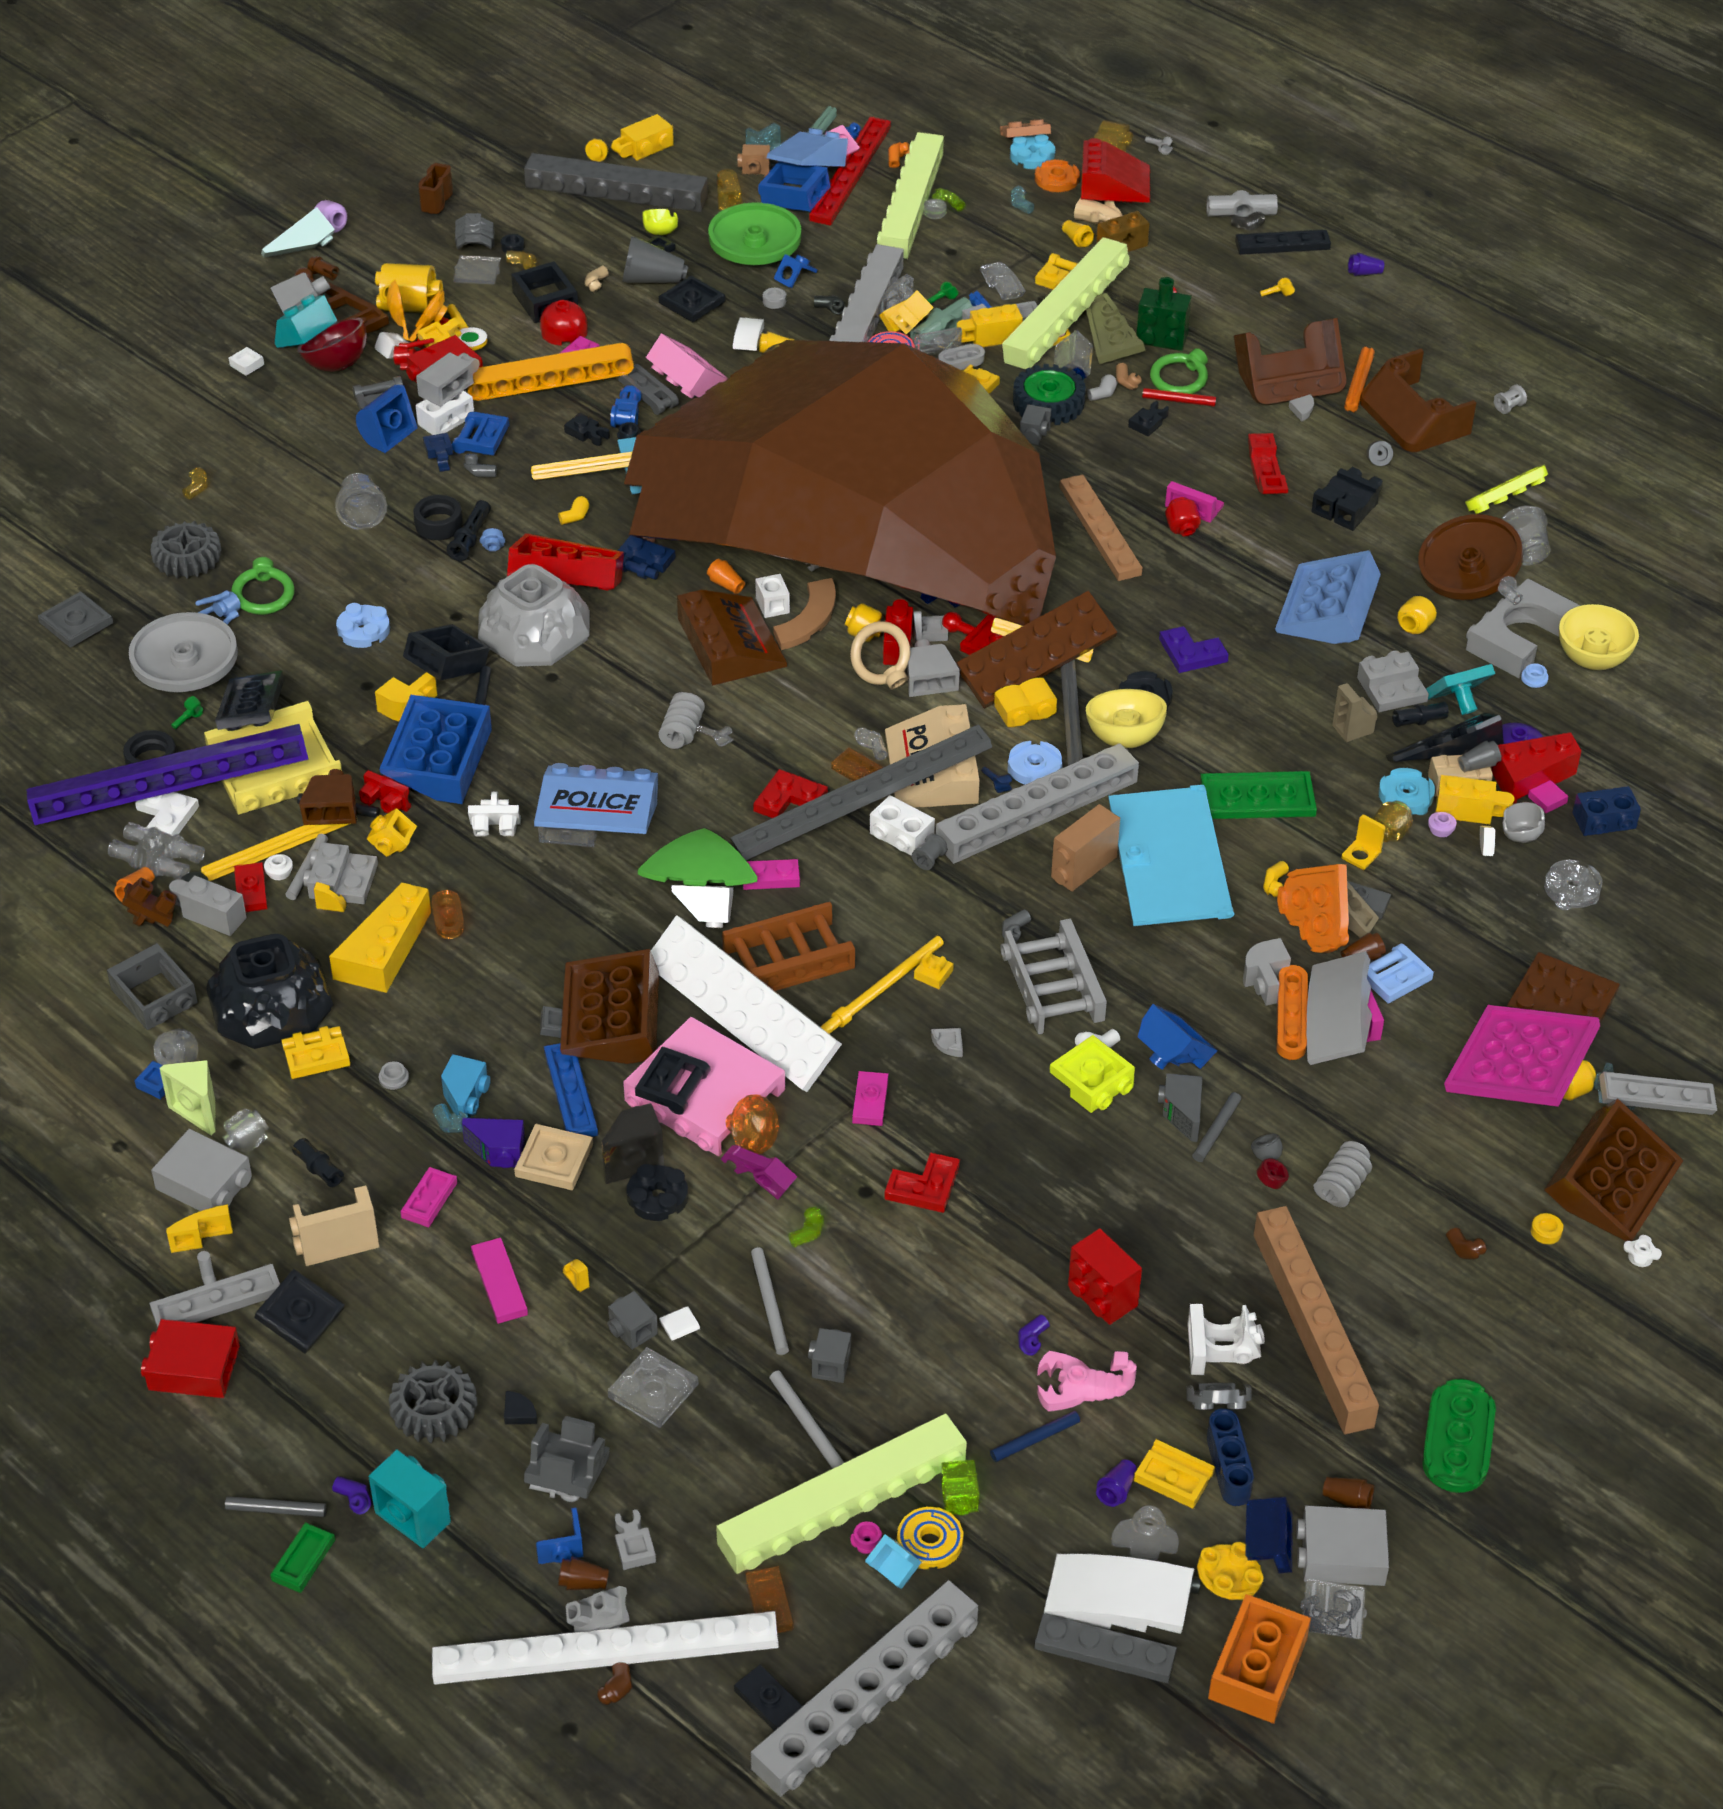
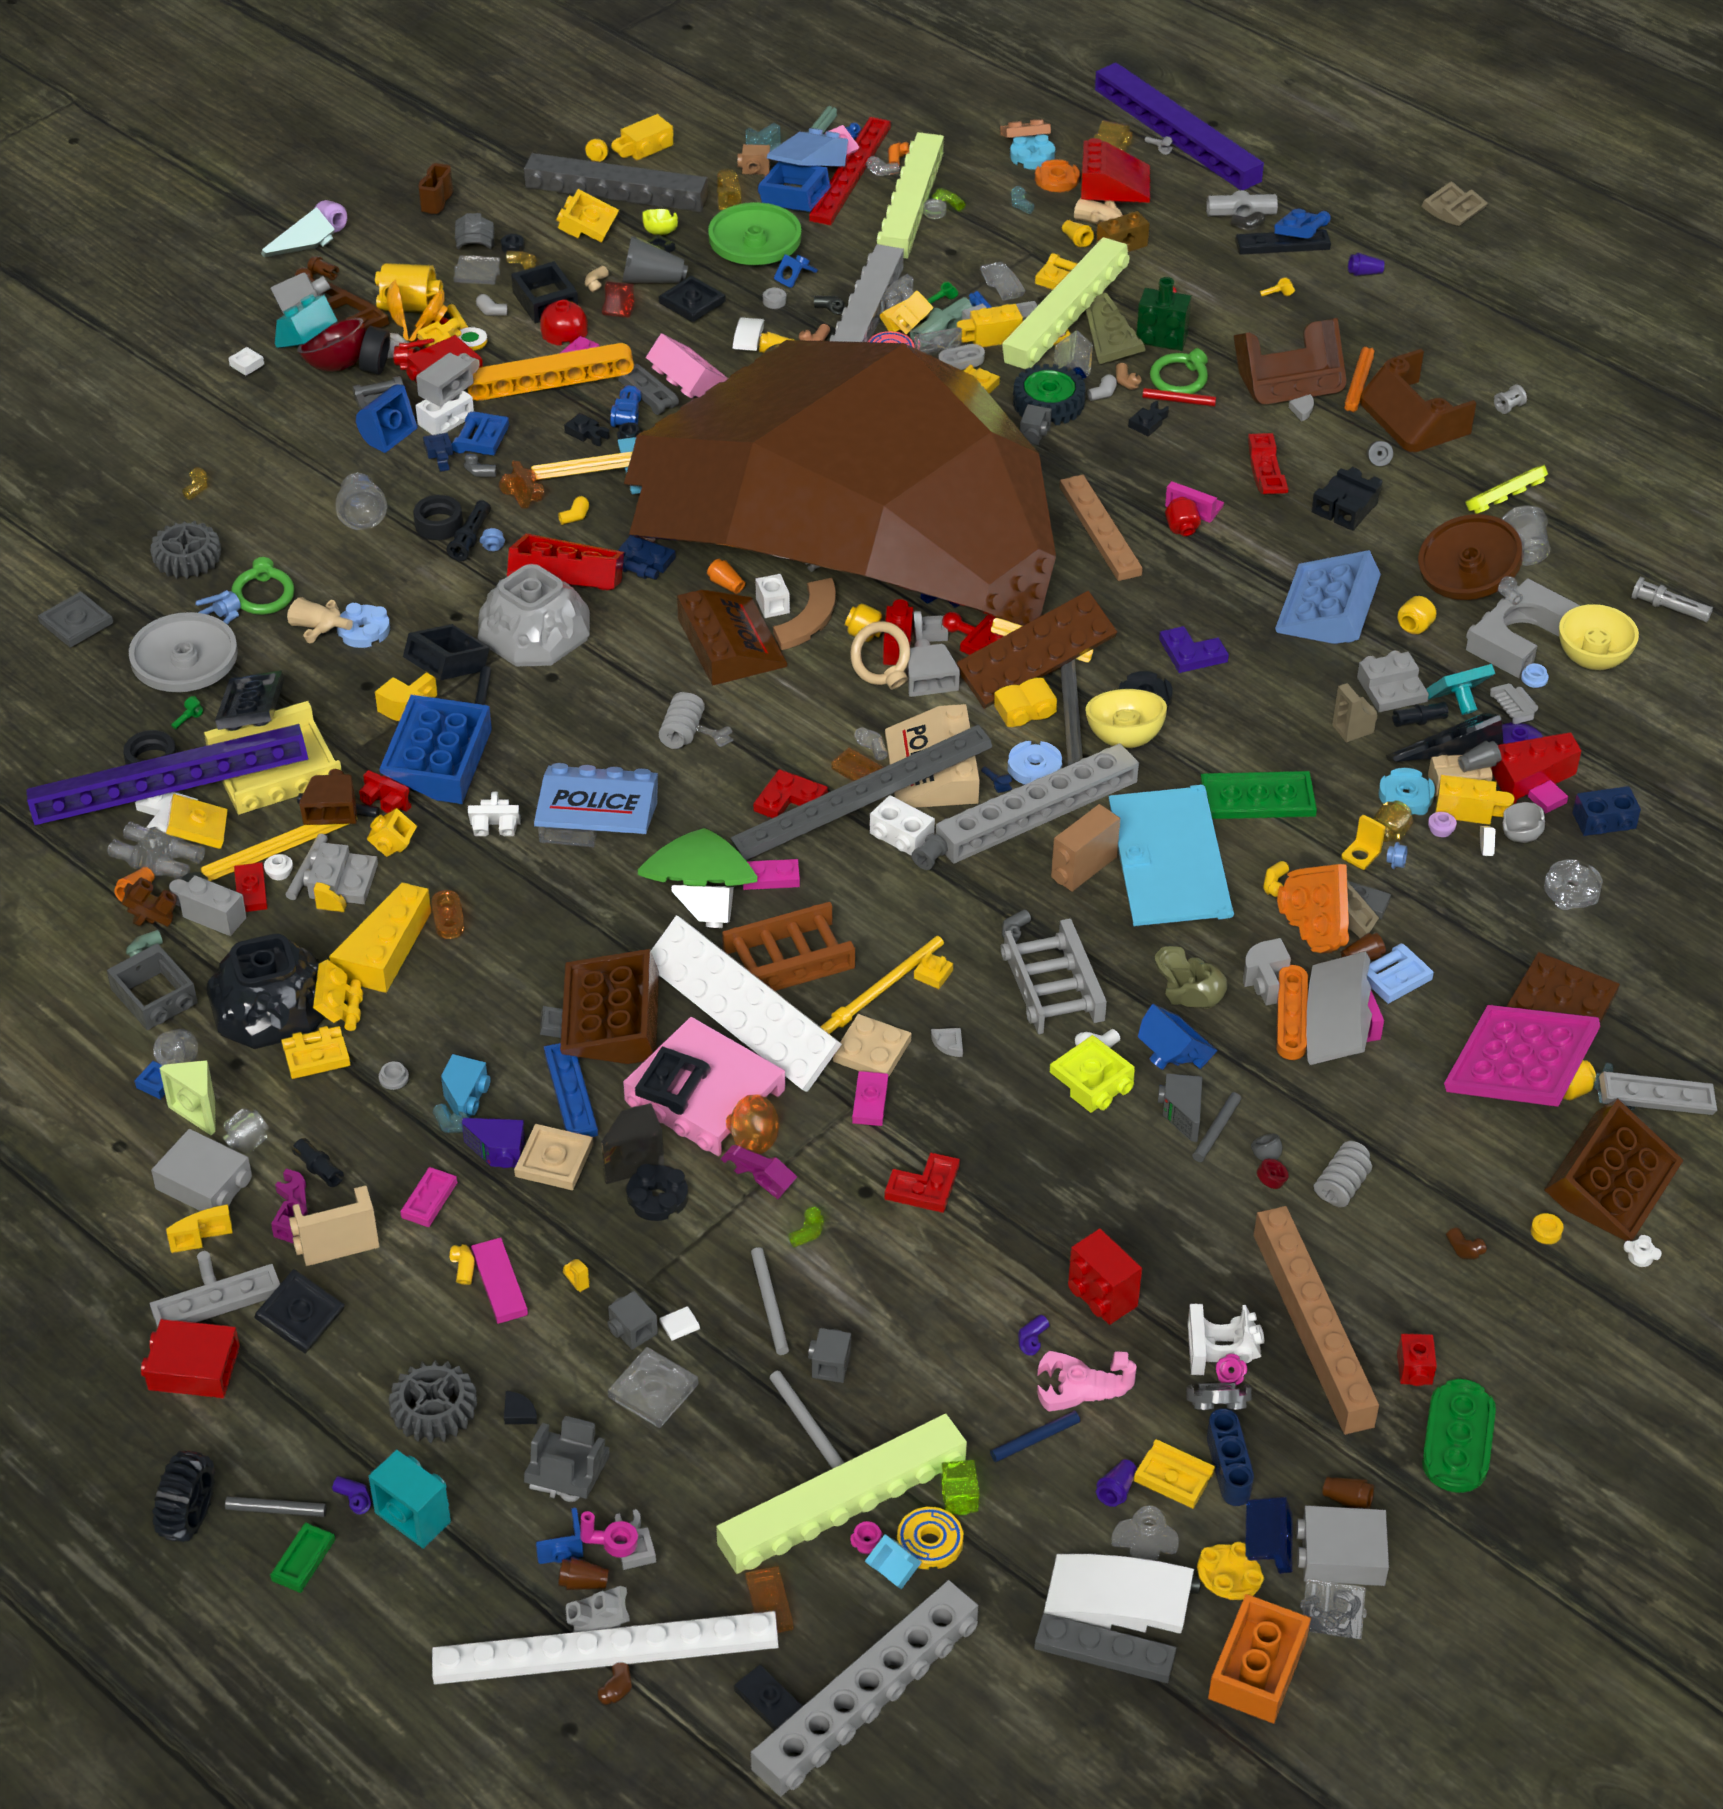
none -> sand green arm [126,930,163,957]
none -> black gear [152,1451,215,1542]
none -> yellow plate [166,794,227,849]
none -> magenta piece [271,1168,308,1244]
none -> tan piece [287,597,353,643]
none -> yellow plate [313,959,363,1031]
none -> black tyre [359,326,390,375]
none -> yellow arm [449,1244,475,1285]
none -> light grey arm [476,294,508,316]
none -> clear orange hips [499,461,544,508]
none -> yellow plate [556,189,619,243]
none -> dark pink plate [580,1511,638,1557]
none -> clear red panel [602,282,634,318]
none -> nougat arm [799,324,831,341]
none -> tan plate [833,1014,911,1078]
none -> clear arm [866,156,899,176]
none -> dark purple brick [1095,63,1264,190]
none -> olive head [1154,946,1228,1009]
none -> dark pink plate [1216,1354,1247,1385]
none -> blue plate [1274,209,1331,238]
none -> medium blue plate [1387,842,1407,869]
none -> red brick [1397,1334,1437,1386]
none -> dark tan slope [1421,181,1488,226]
none -> light grey piece [1490,684,1538,724]
none -> light grey pin [1631,577,1713,623]

